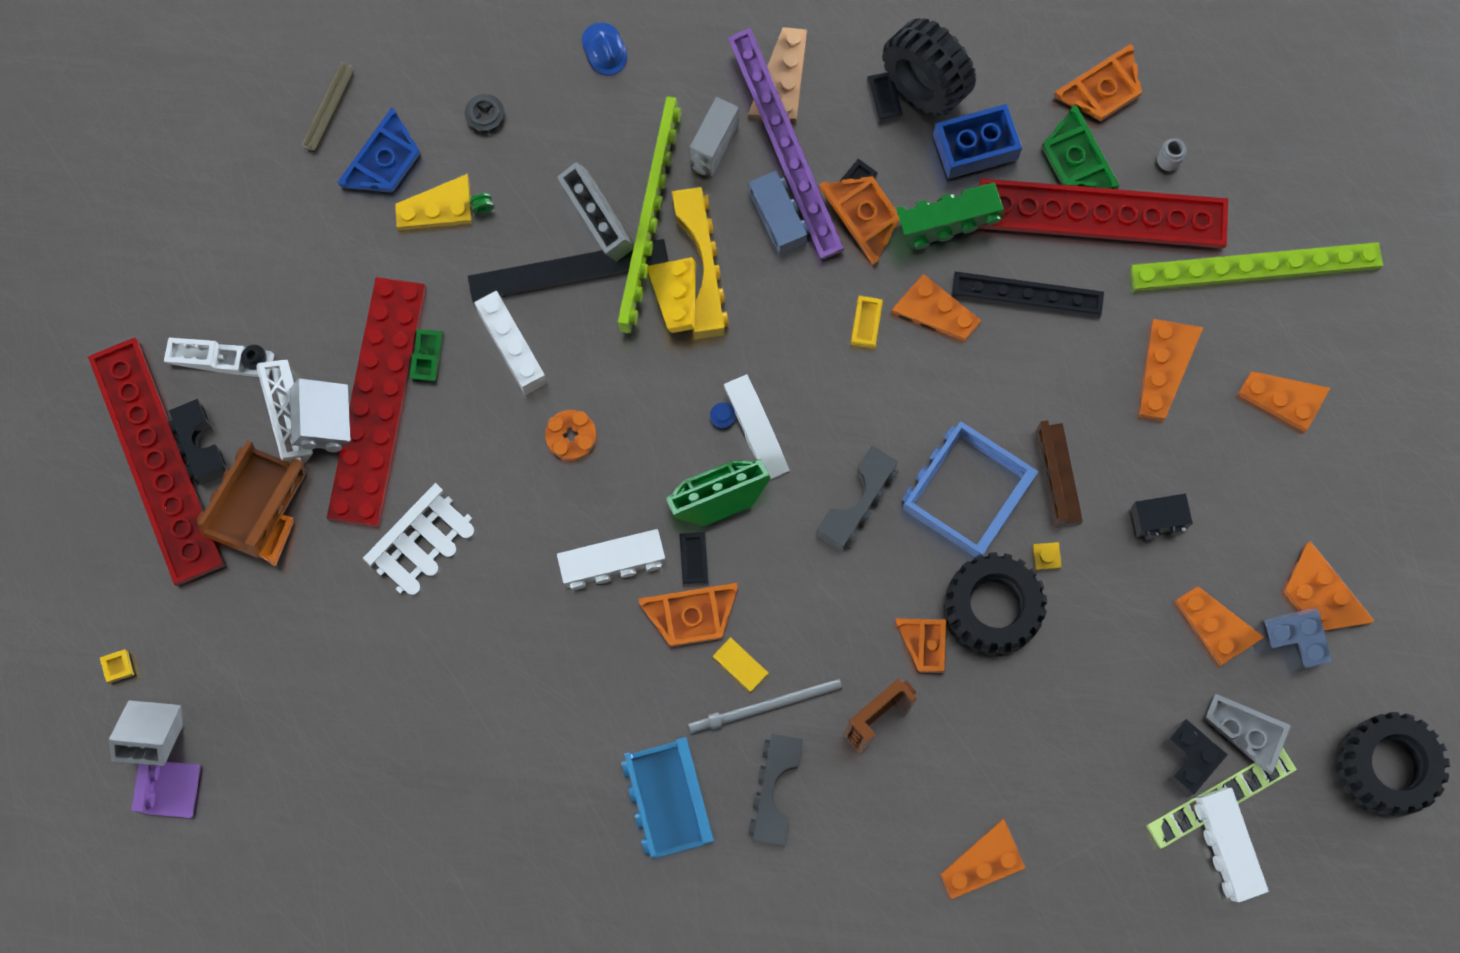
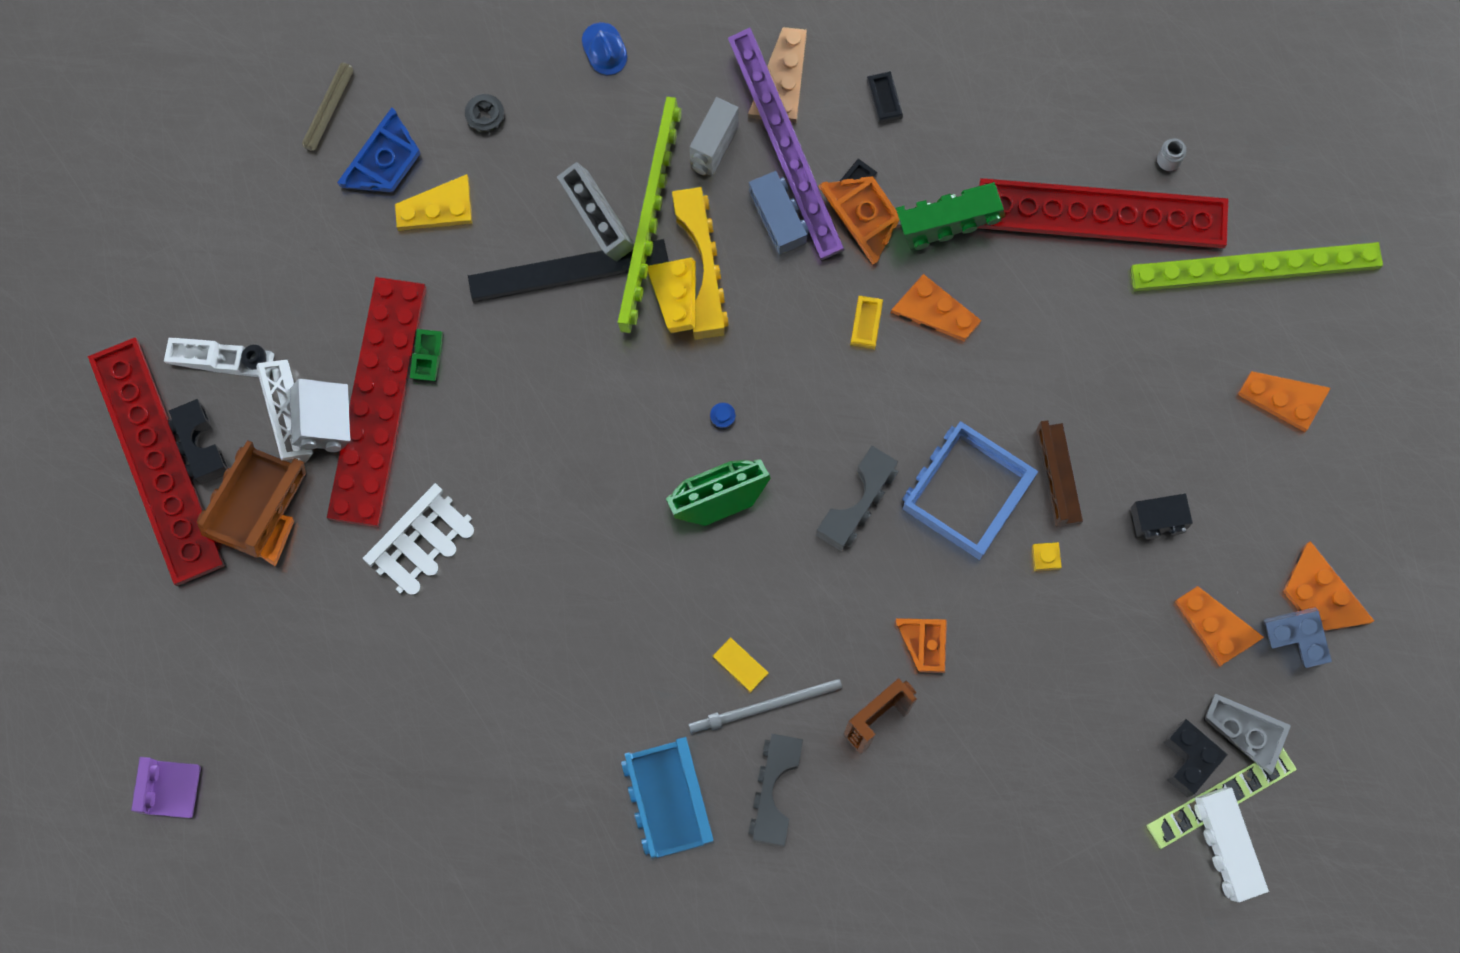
yellow plate [100,649,134,684] -> none
light grey brick [109,700,183,766] -> none
green bush [470,193,494,214] -> none
white brick [474,291,547,395] -> none
orange plate [545,410,597,461] -> none
white brick [557,529,666,590] -> none
orange wing [638,583,738,647] -> none
black tile [679,532,709,586] -> none
white slope [724,374,790,481] -> none
black tyre [882,18,976,116] -> none
blue brick [933,104,1022,179] -> none
orange wing [940,818,1025,899] -> none
black tyre [944,552,1047,657] -> none
black tile [951,271,1104,318] -> none
green wing [1042,105,1120,189] -> none
orange wing [1054,44,1142,121] -> none
orange wing [1138,319,1203,421] -> none
black tyre [1338,712,1450,817] -> none

